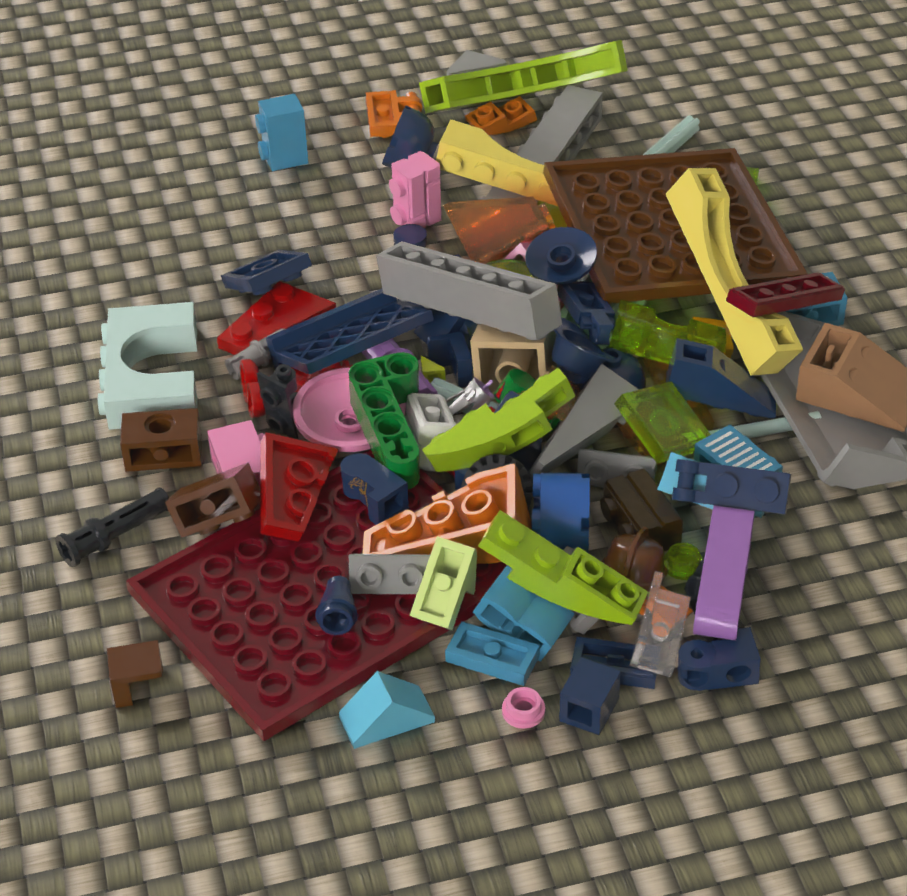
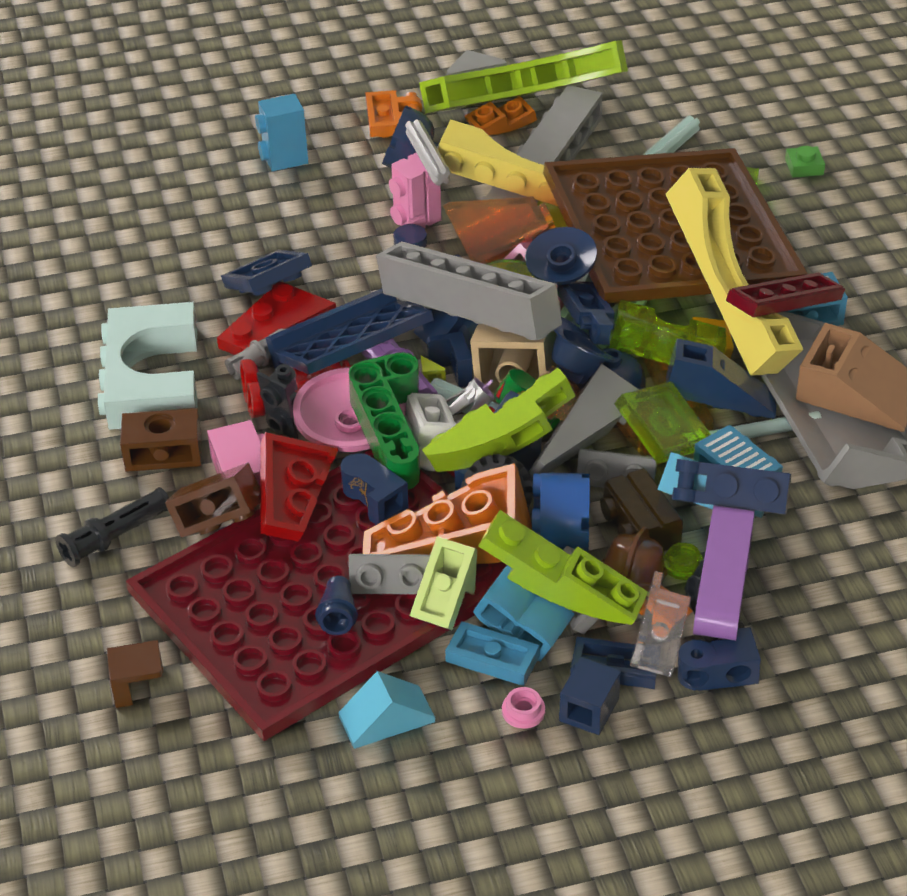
none -> light grey axle [405,119,450,186]
none -> bright green plate [785,146,825,178]

